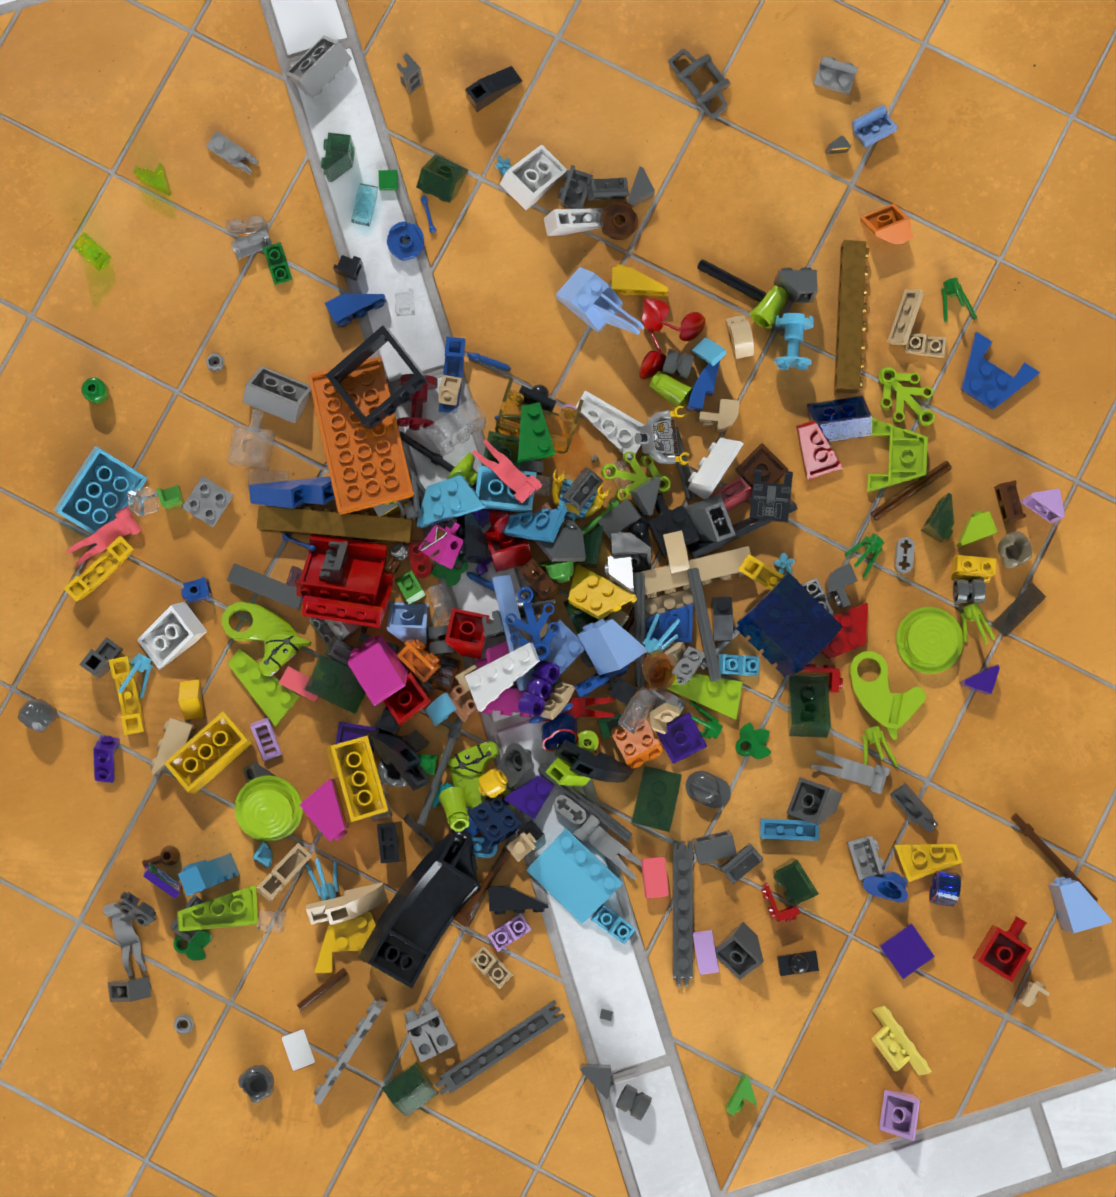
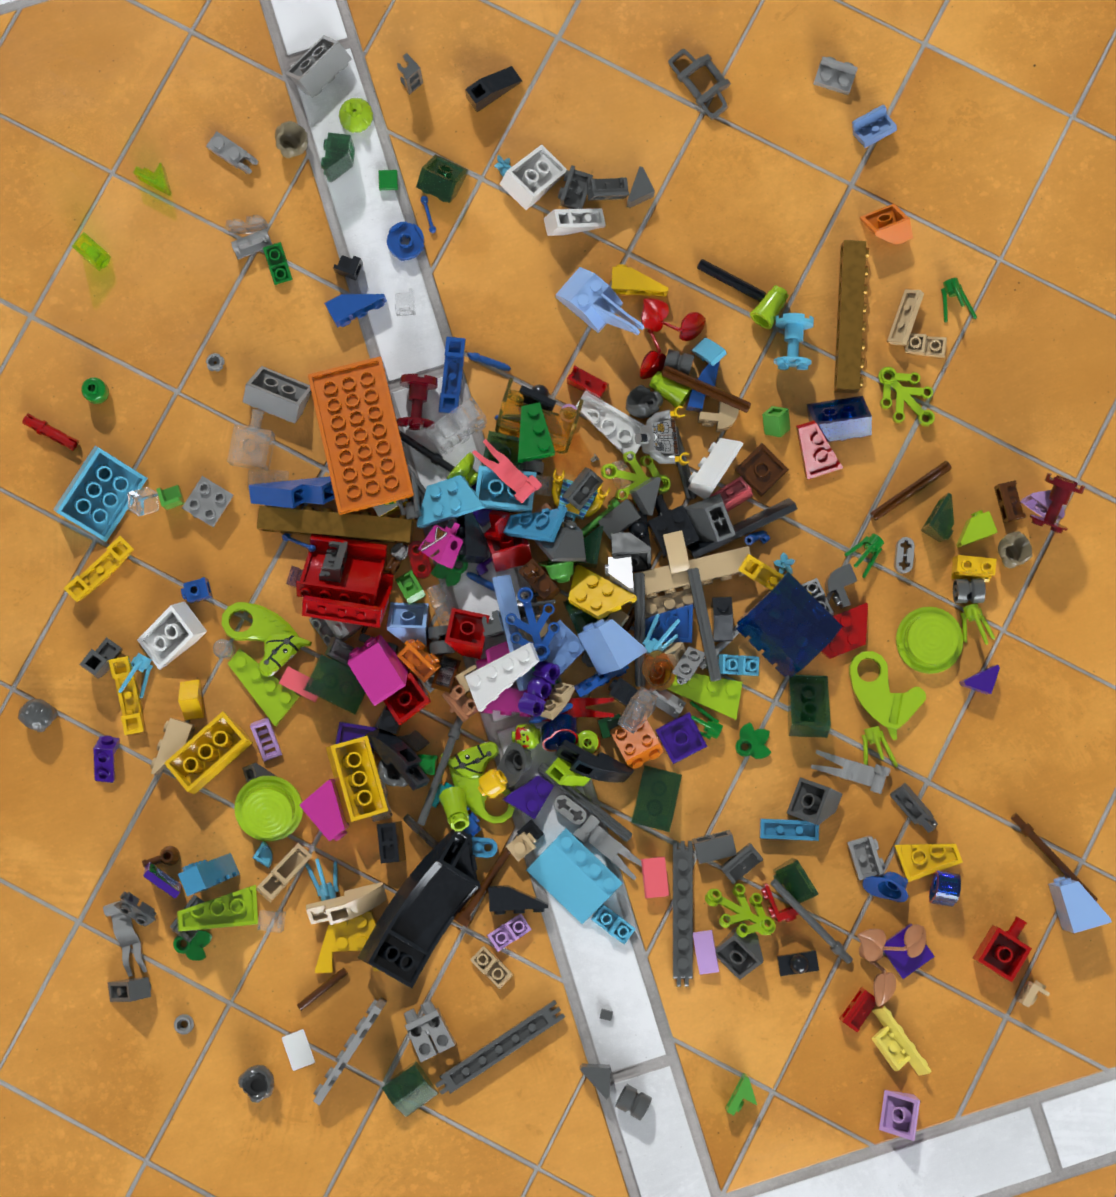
coral flag [66,506,142,566] -> none
dark grey slope [227,563,303,610] -> none
black window [326,325,429,430] -> none
clear light blue slope [351,183,378,227] -> none
medium azure slope [425,693,456,726] -> none
tan bracket [438,375,462,406] -> none
dark blue bracket [468,795,521,852] -> none
reddish brown plate [600,201,638,240] -> none
tan bracket [649,703,680,734] -> none
dark grey piece [685,771,731,808] -> none
tan brick [726,315,754,359] -> none
black flag [749,468,793,523] -> none
dark grey slope [774,267,818,303] -> none
red bracket [799,663,843,693] -> none
dark grey slope [825,136,851,155] -> none
lime wing [867,418,928,492] -> none
blue wing [961,332,1040,410] -> none
clear smoke tile [991,583,1046,637] -> none
none -> red pin [22,413,79,451]
none -> clear wheel [213,639,236,659]
none -> dark tan hair [275,121,308,158]
none -> lime hair [339,98,373,133]
none -> lime head [512,724,541,749]
none -> red hinge [567,365,609,399]
none -> dark grey hair [626,385,663,419]
none -> reddish brown axle [662,366,751,413]
none -> lime plant [705,883,776,937]
none -> blue arm [745,530,770,545]
none -> bright green panel [762,406,790,437]
none -> dark grey bar [770,879,853,964]
none -> red hinge [839,987,876,1033]
none -> nougat plant [857,924,926,1007]
none -> dark red piece [1030,473,1085,534]

